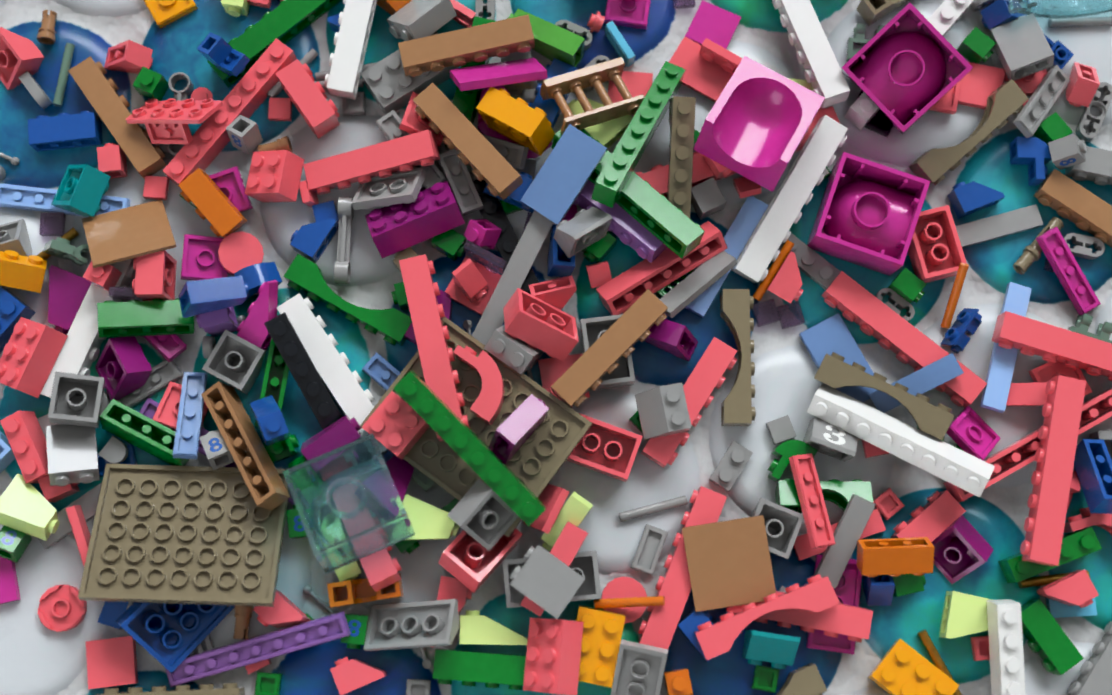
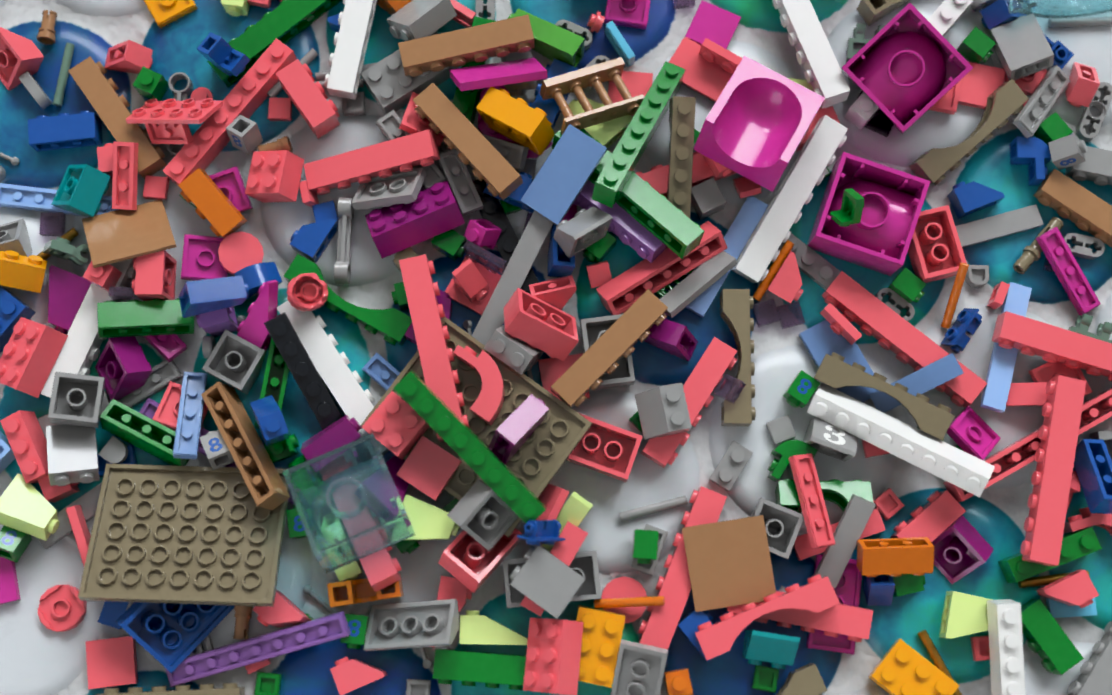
none -> coral plate [112,141,138,210]
none -> coral hair [287,273,328,311]
none -> coral tile [396,435,462,501]
none -> blue hinge [517,519,565,546]
none -> green brick [632,529,659,564]
none -> clear purple tile [713,373,746,404]
none -> green brick [783,370,820,408]
none -> coral plate [820,303,862,345]
none -> green bracket [830,188,865,227]
none -> light grey tile [965,265,989,288]
none -> coral tile [987,281,1010,309]

